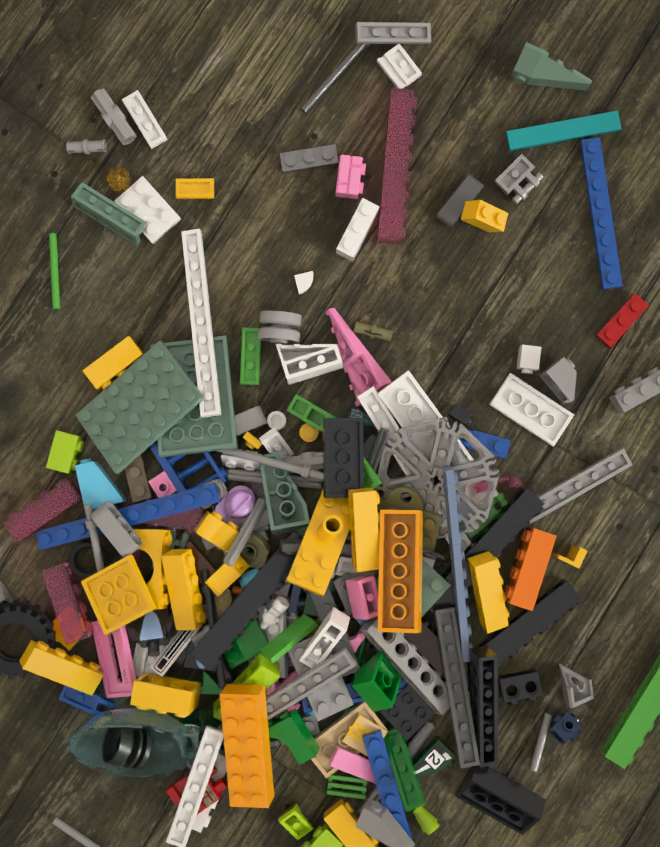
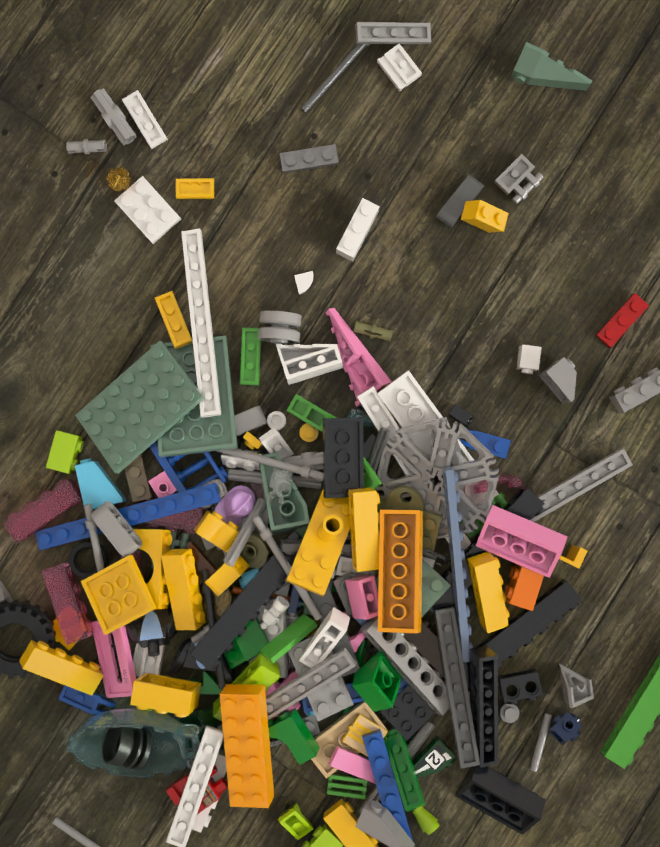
bright green bar [49,233,60,310] -> none
sand green fence [71,182,147,246] -> none
yellow brick [82,336,144,390] -> none
white sticker [150,611,208,677] -> none
bright pink brick [336,155,366,199] -> none
clear pink brick [377,88,417,245] -> none
white tile [489,373,574,447] -> none
teal tile [506,111,622,151] -> none
blue plate [580,137,623,290] -> none
none -> yellow tile [155,291,193,350]
none -> light grey bar [253,516,322,620]
none -> clear plate [268,468,293,505]
none -> bright pink slope [476,505,568,578]
none -> light grey plate [500,703,519,723]

